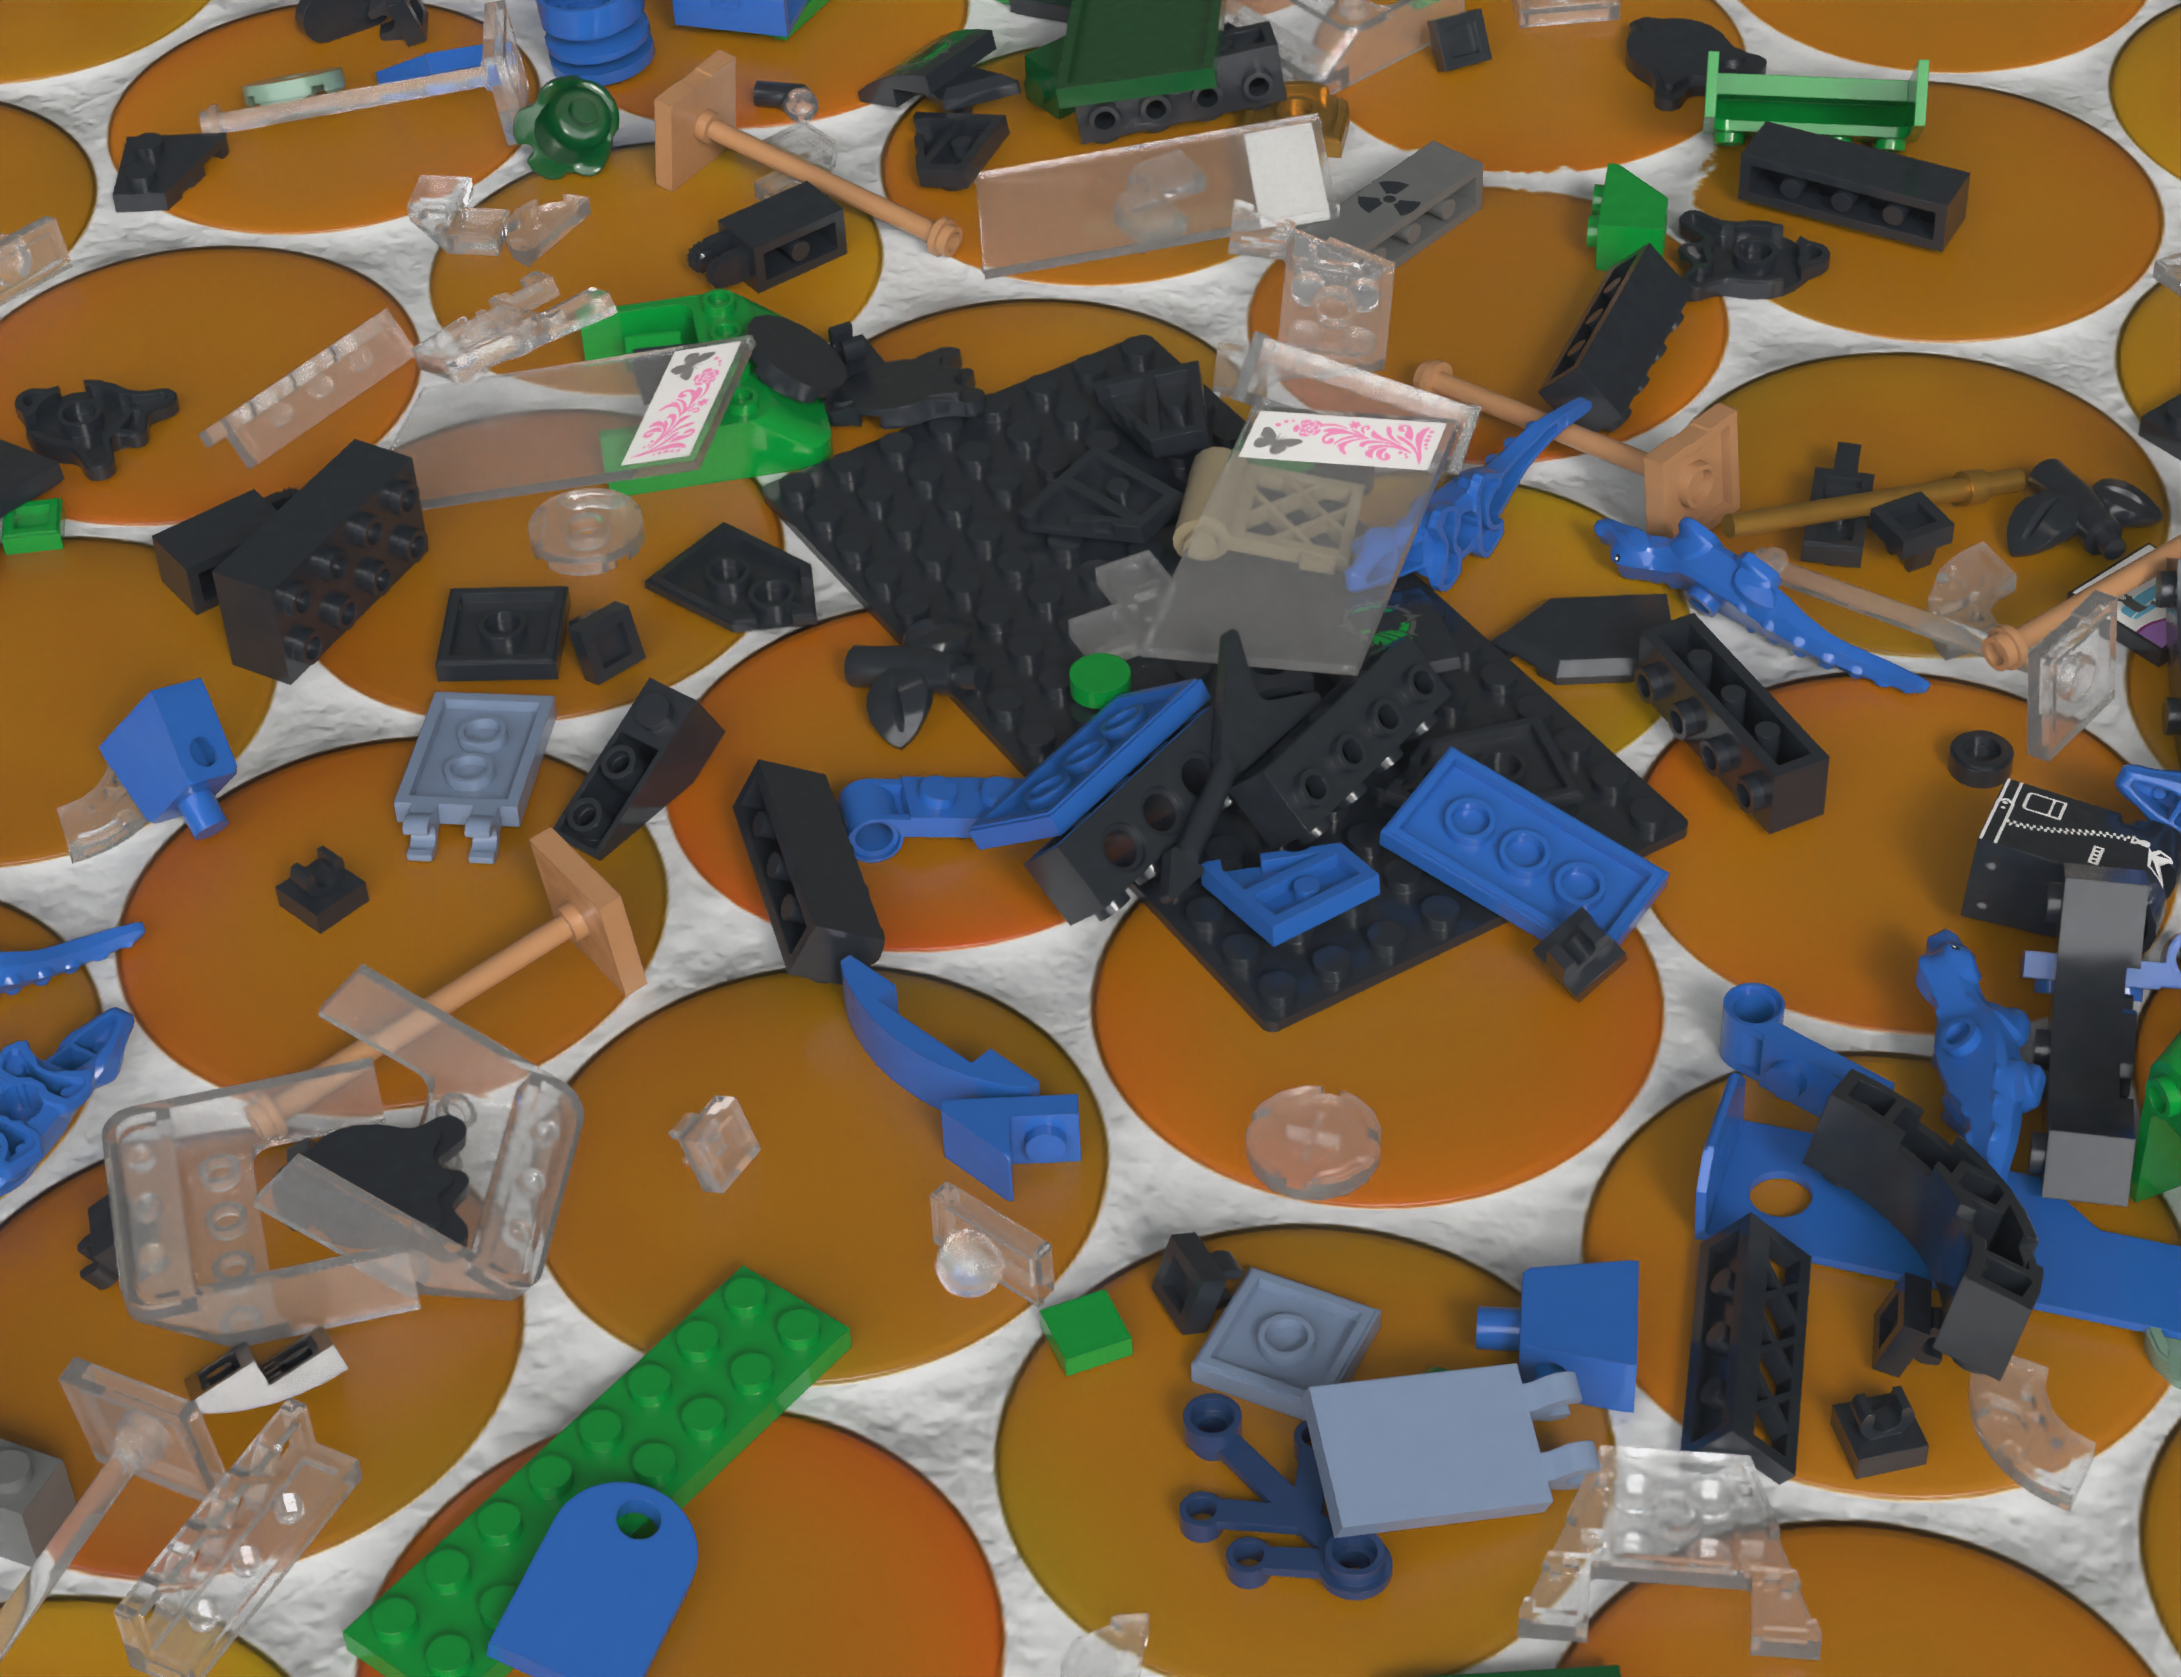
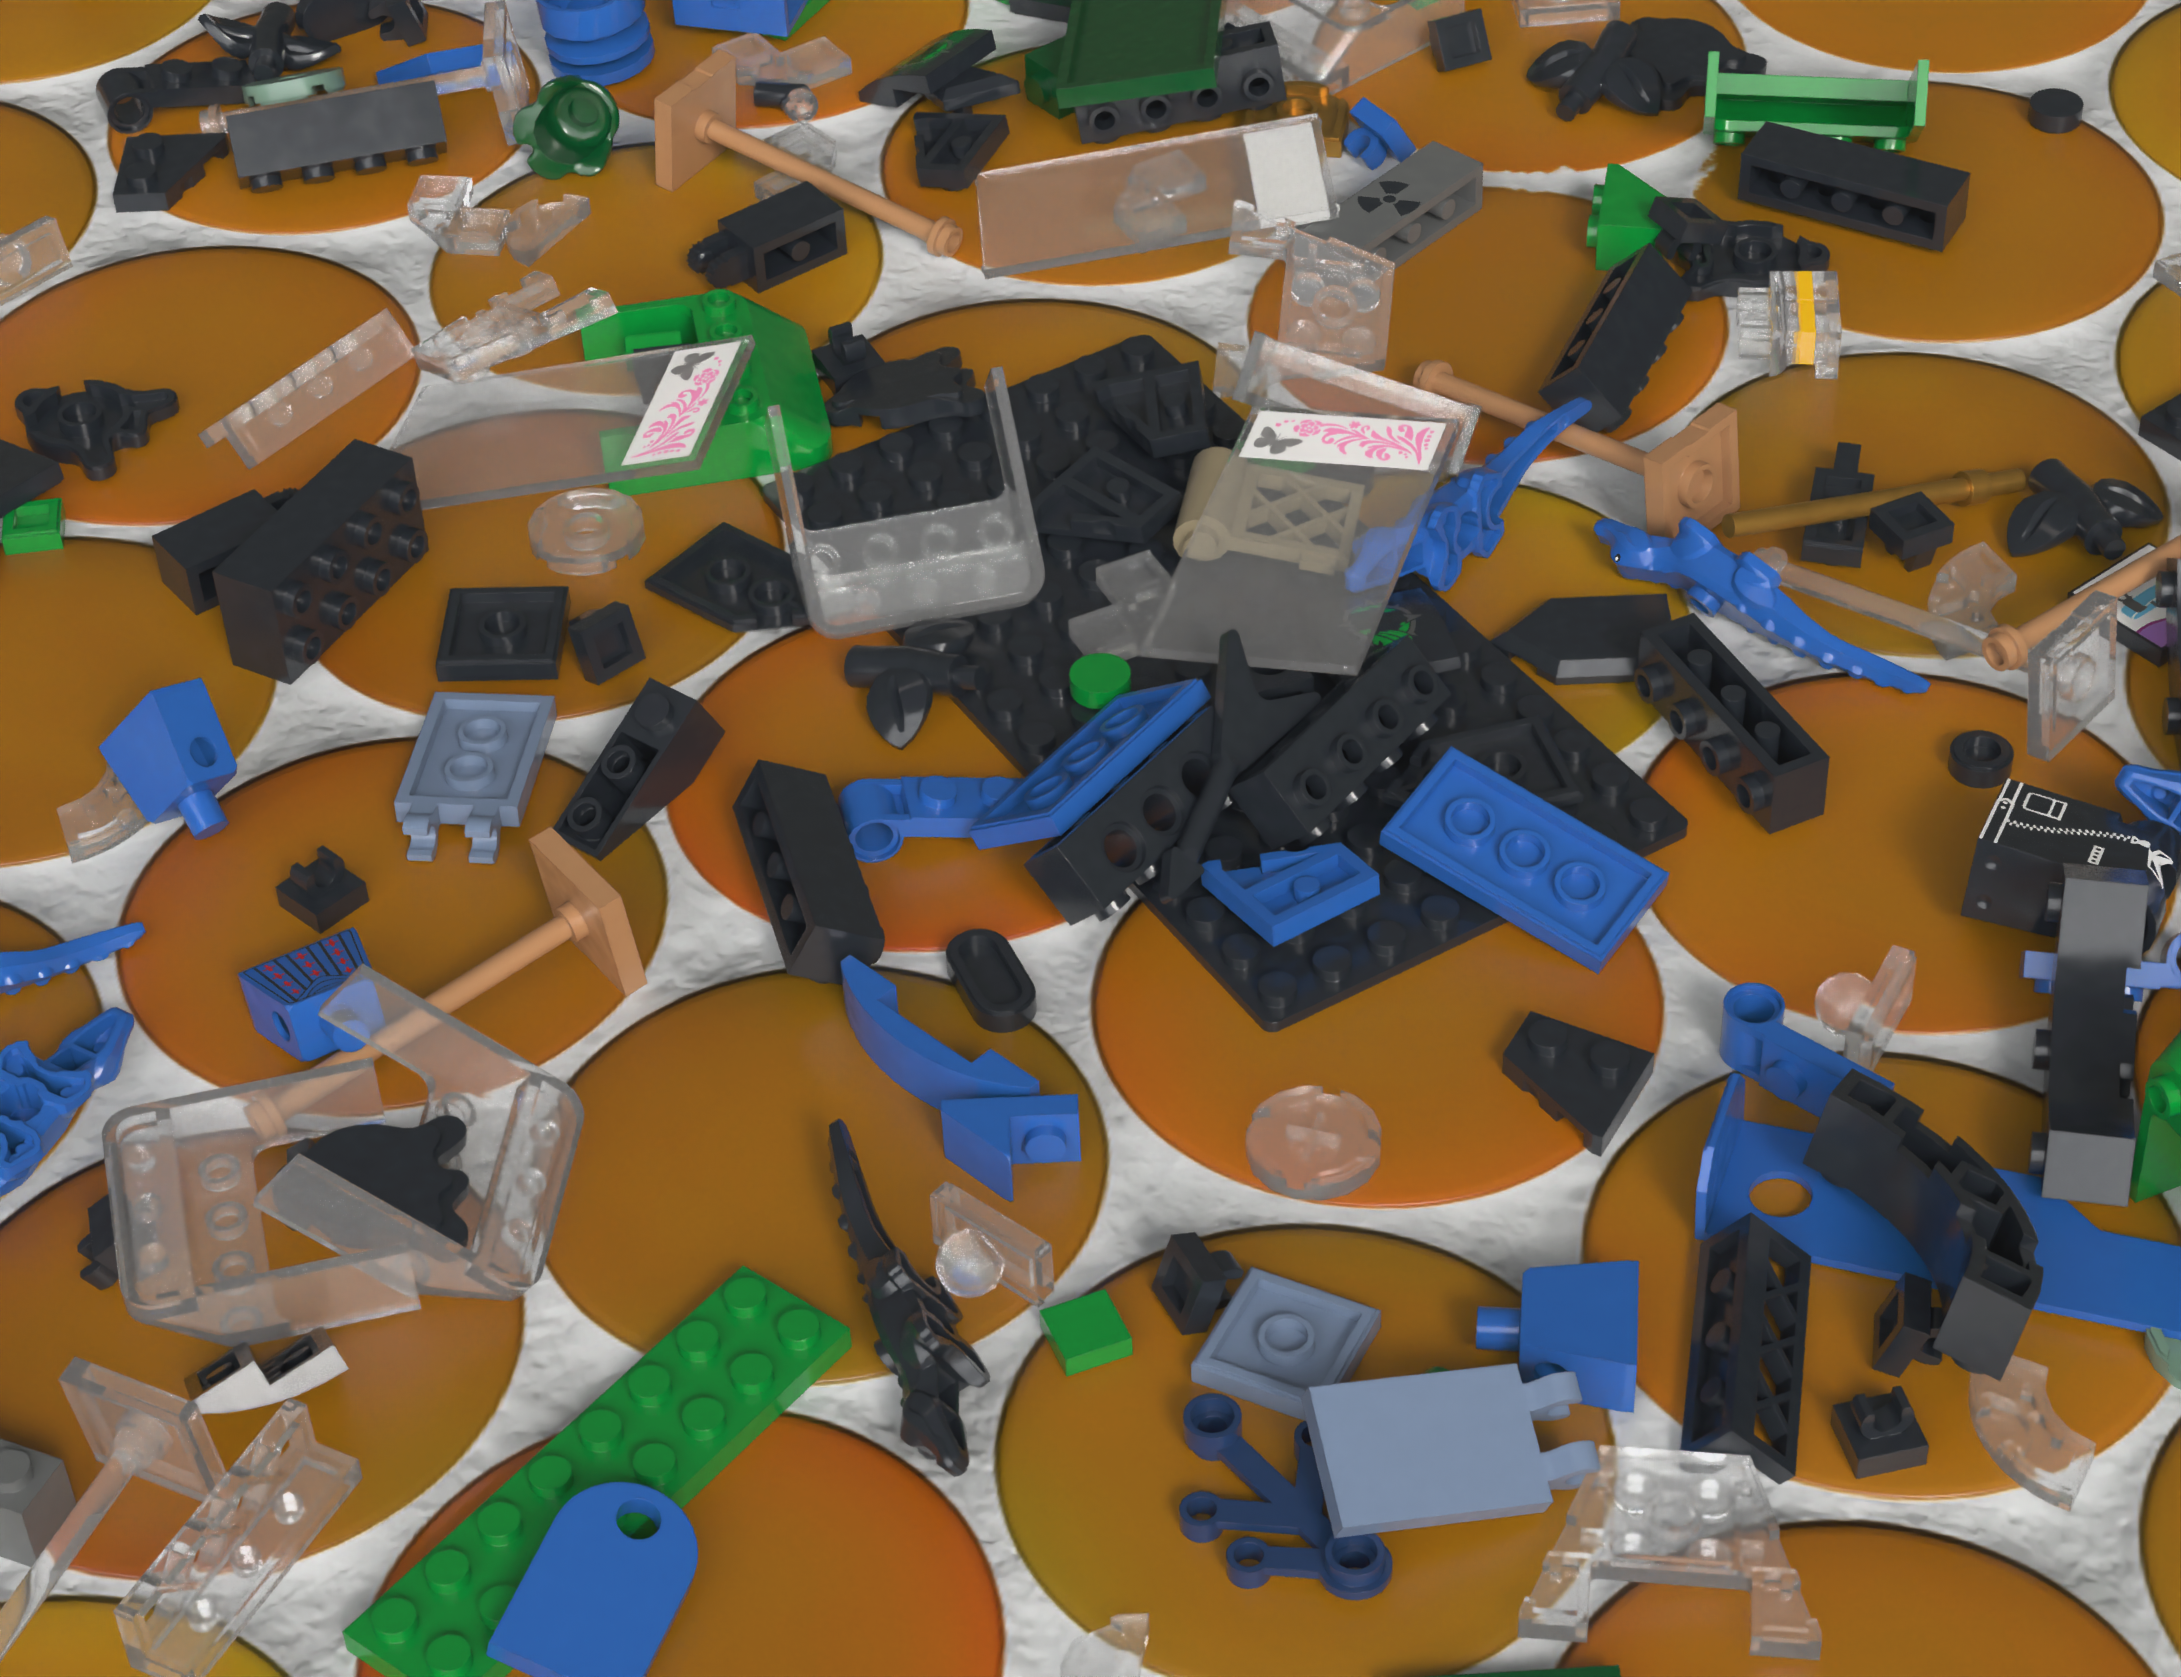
clear tile [668,1095,761,1194] -> none
black tile [738,315,847,403] -> none
black tile [1532,906,1628,1003] -> none
blue animal [1915,929,2046,1183] -> none
none -> black plate [96,57,256,134]
none -> black plant [198,2,342,81]
none -> black brick [226,80,447,193]
none -> blue torso [237,927,388,1062]
none -> clear tile [712,33,852,90]
none -> clear windscreen [764,366,1045,639]
none -> black animal [827,1119,990,1477]
none -> black tile [946,929,1037,1033]
none -> blue tile [1343,97,1416,170]
none -> black wing [1502,1011,1655,1157]
none -> black plant [1526,20,1661,121]
none -> black tile [1648,196,1729,261]
none -> clear hips [1736,271,1842,379]
none -> clear tile [1814,945,1917,1072]
none -> black tile [2028,88,2083,134]

